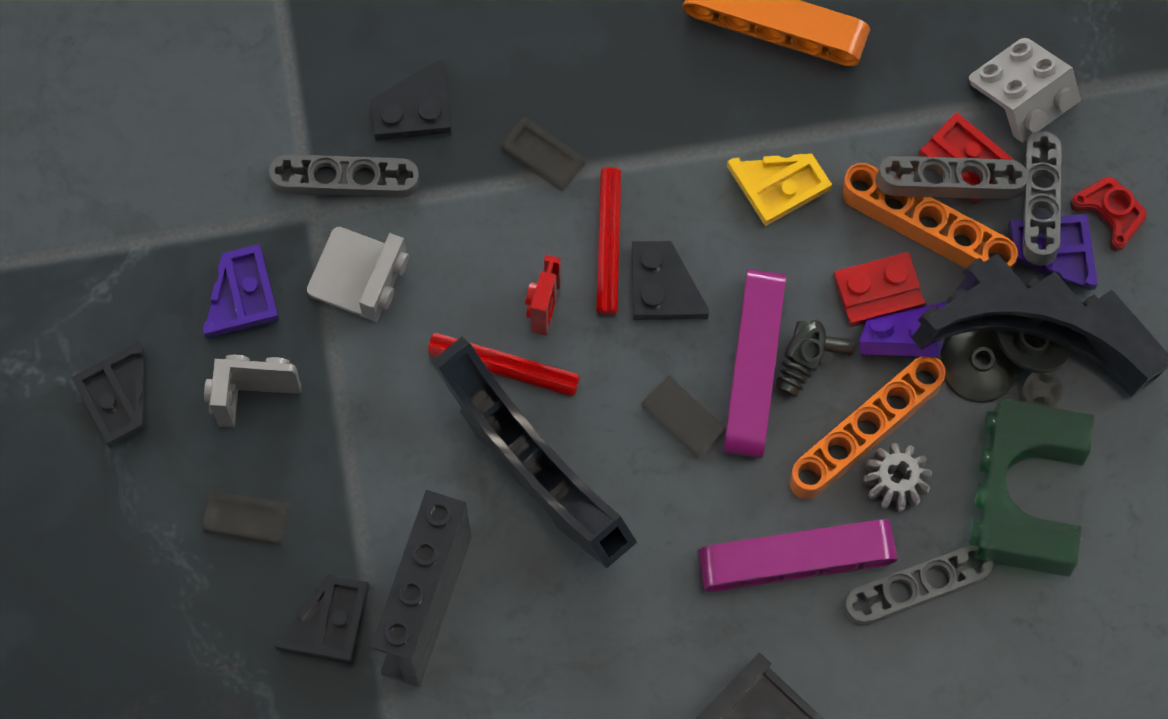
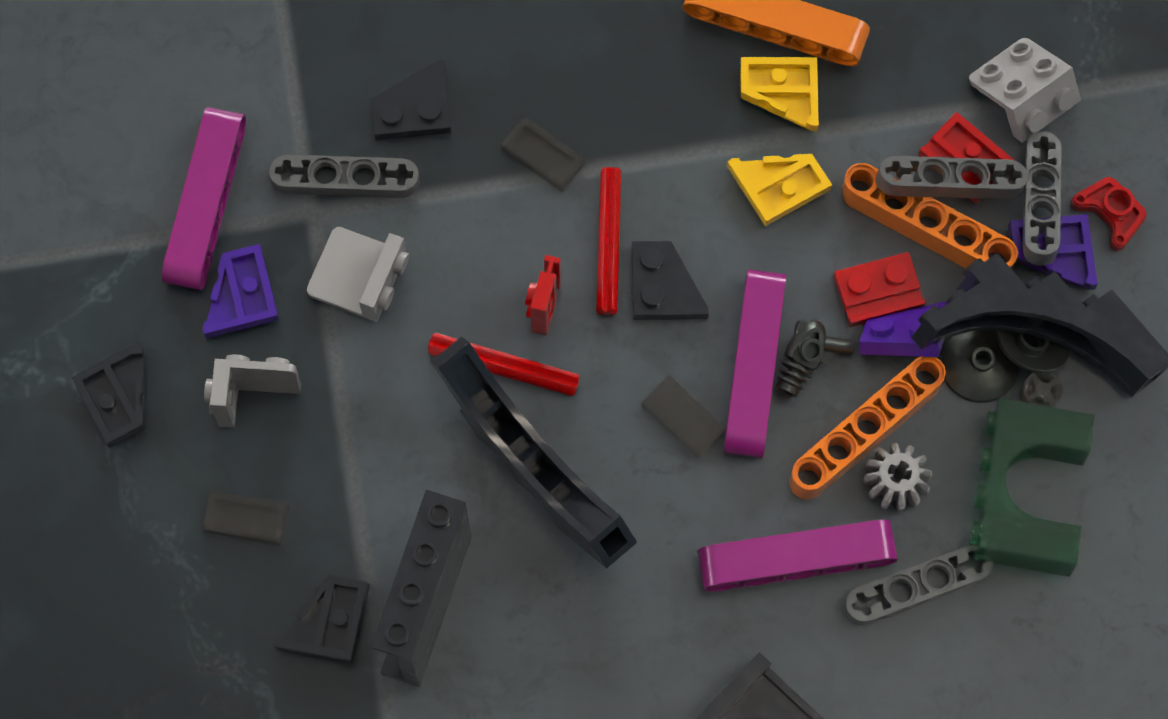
none -> magenta beam [162,107,246,290]
none -> yellow wing [740,57,819,131]

